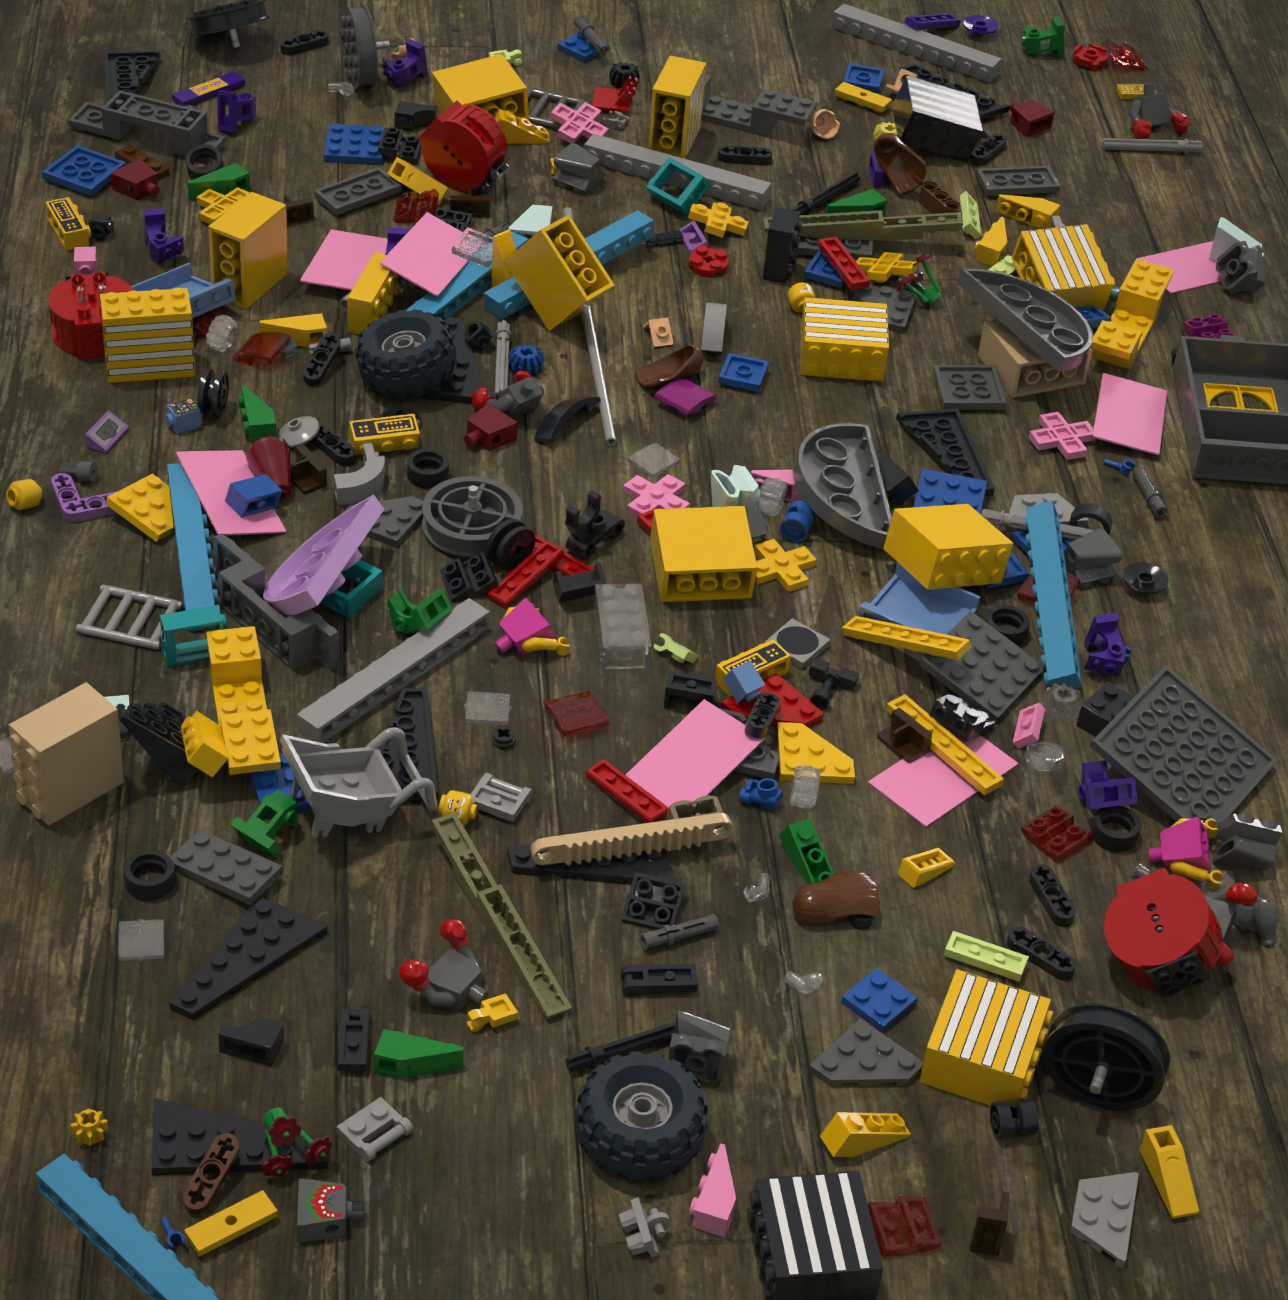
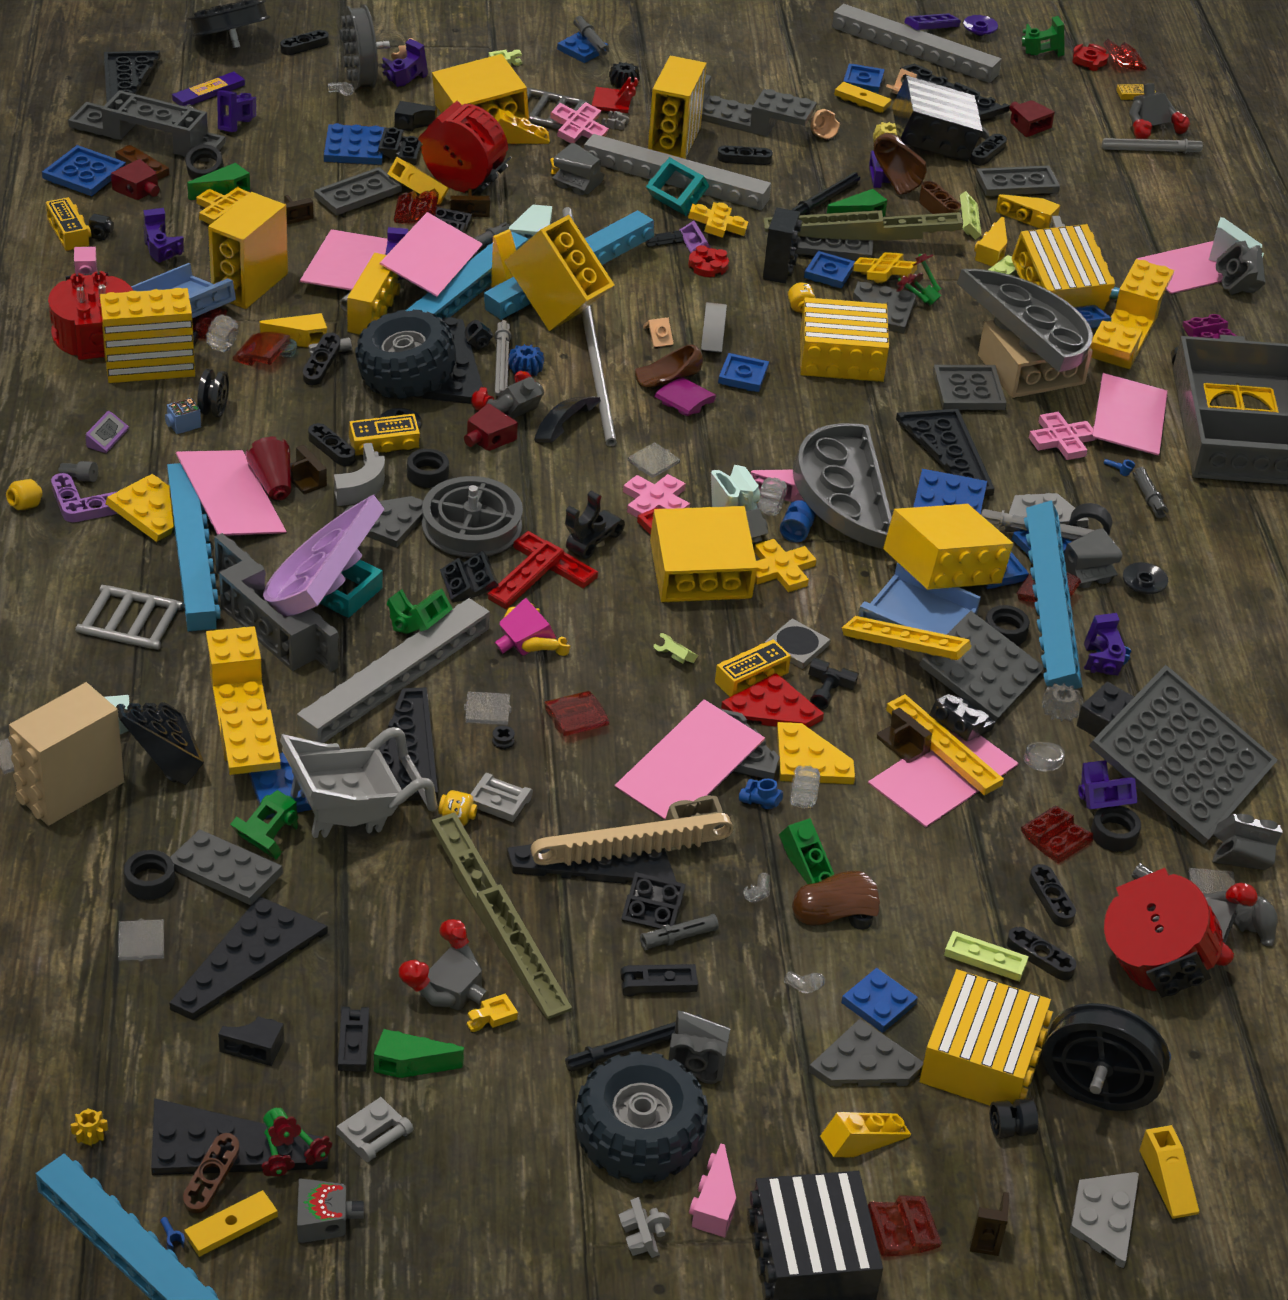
teal window [160,605,227,667] -> none
yellow brick [181,711,228,777] -> none
blue brick [225,474,282,518] -> none
green slope [238,386,276,443] -> none
light grey dish [277,416,320,448] -> none
clear plate [451,227,493,268] -> none
black wheel [486,518,536,570] -> none
black panel [552,563,607,603] -> none
red tile [585,759,669,823] -> none
clear brick [594,584,651,669] -> none
black panel [664,671,718,708] -> none
medium blue brick [723,660,765,703] -> none
black beam [744,692,781,738] -> none
red plate [818,237,870,290] -> none
black slope [877,450,919,506] -> none
yellow slope [898,848,955,888] -> none
bright pink plate [1013,702,1045,749] -> none
dark pink torso [1149,817,1223,890] -> none

